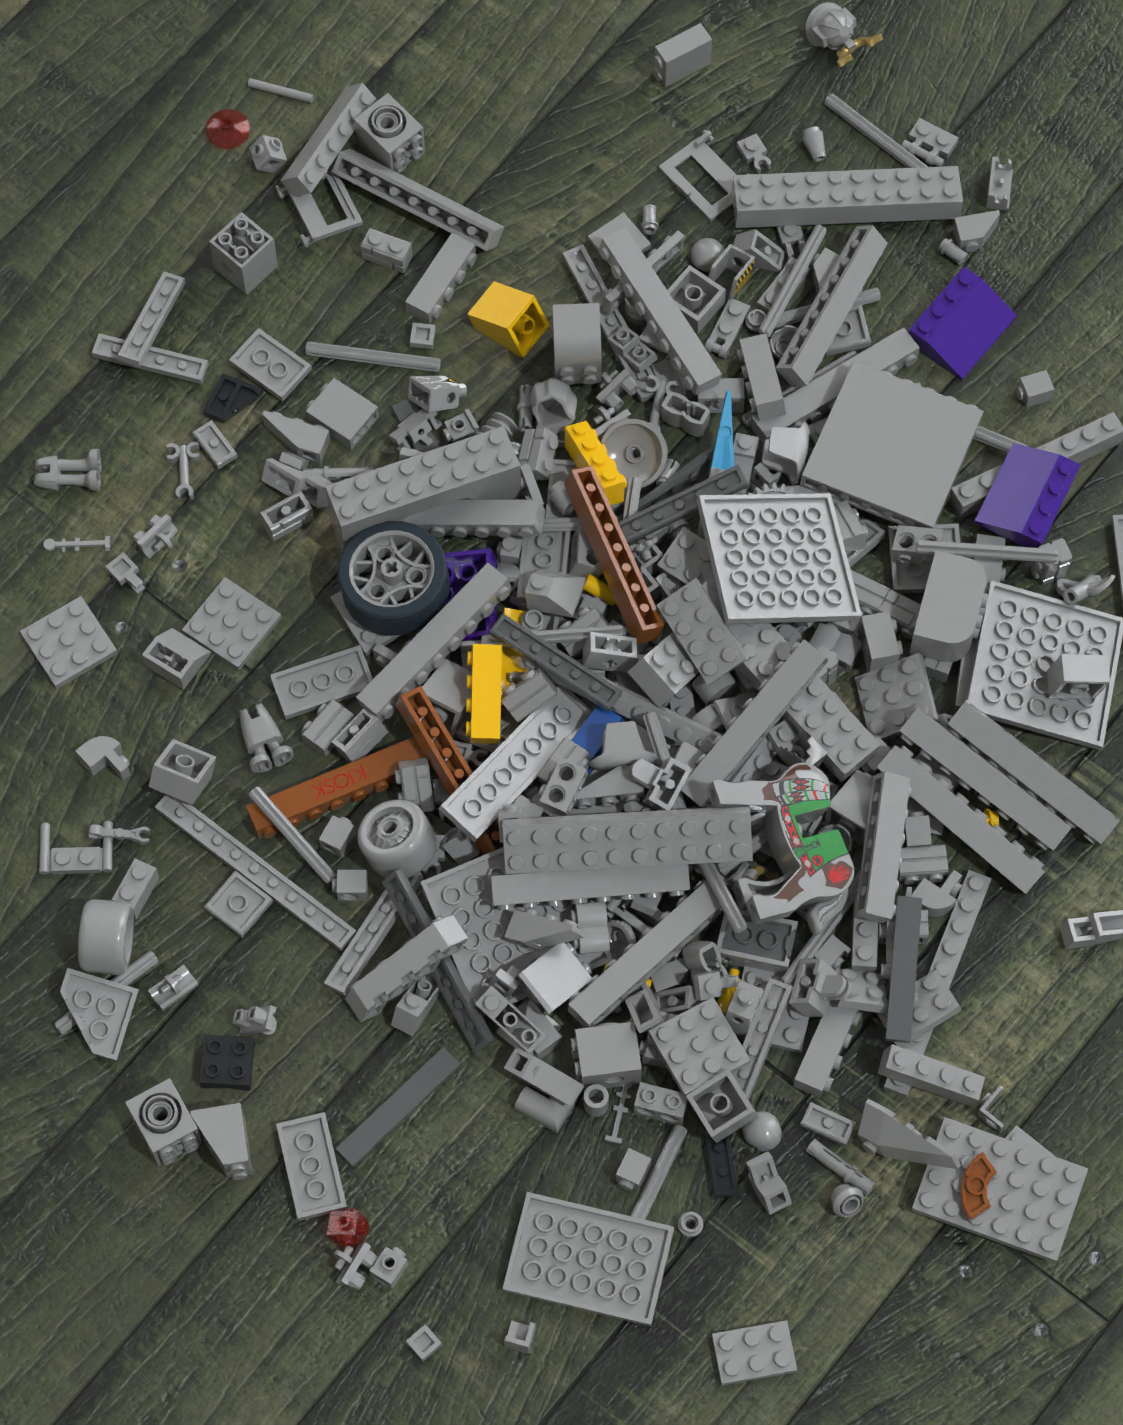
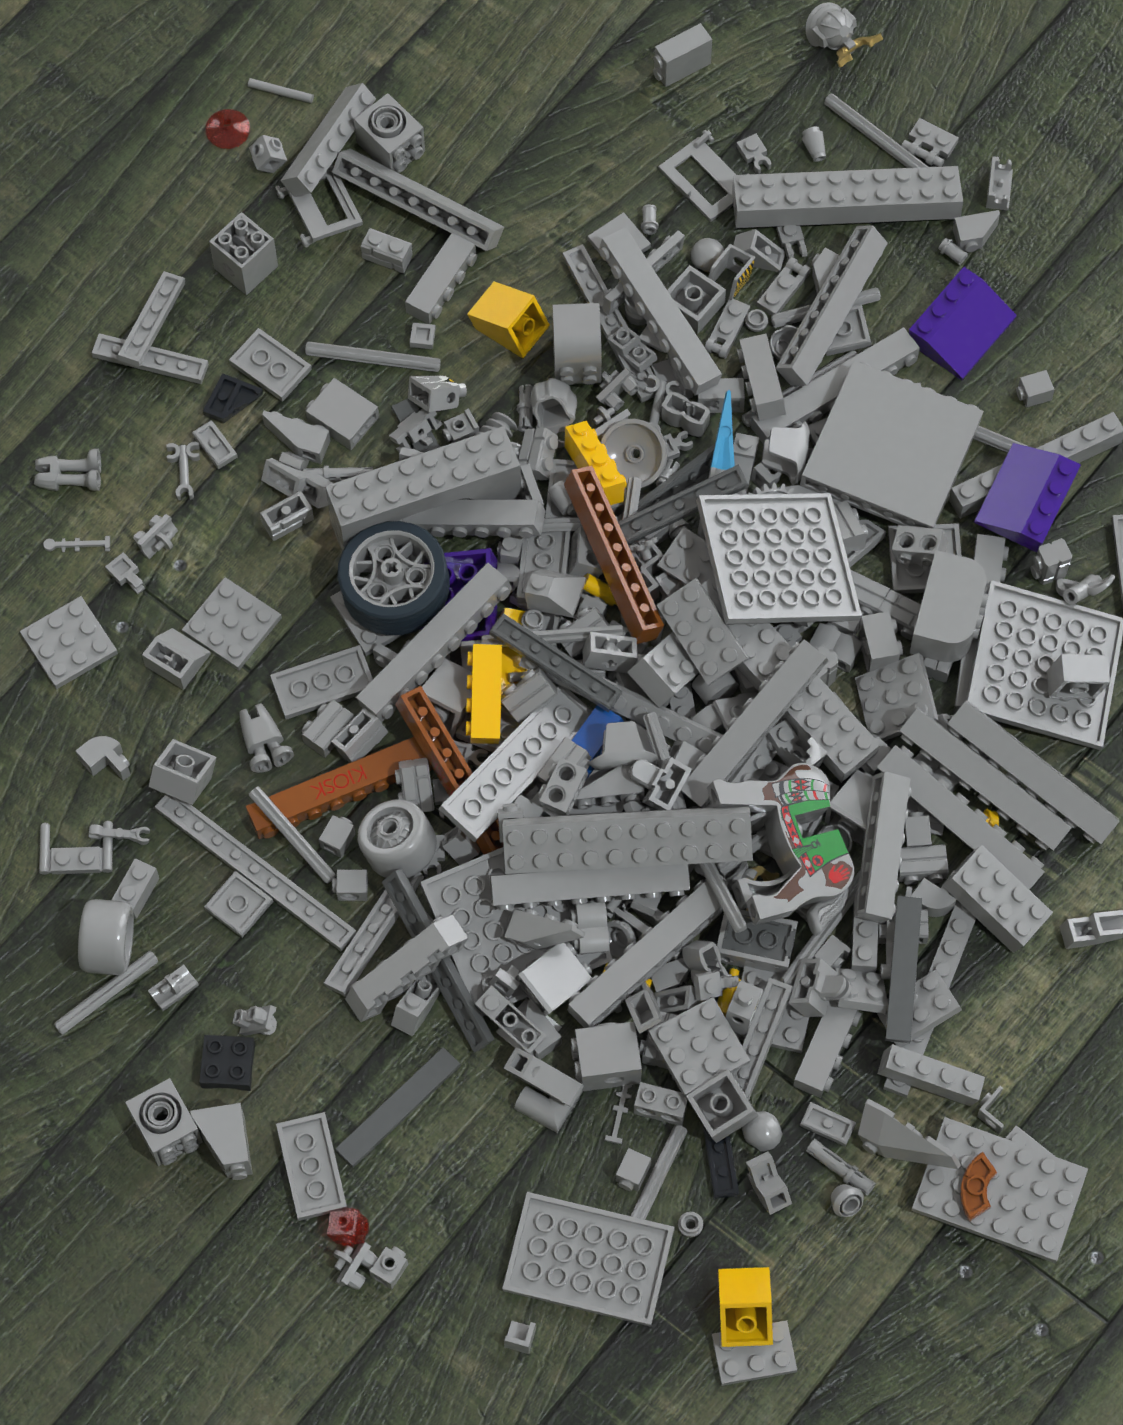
light grey plate [60,968,139,1061] -> none
light grey plate [406,1324,442,1362] -> none
light grey brick [584,1084,609,1117] -> none
light grey axle [759,224,827,337] -> none
light grey axle [916,540,1058,563] -> none
none -> light grey plate [663,431,693,459]
none -> yellow slope [718,1267,773,1347]
none -> light grey brick [942,845,1053,953]

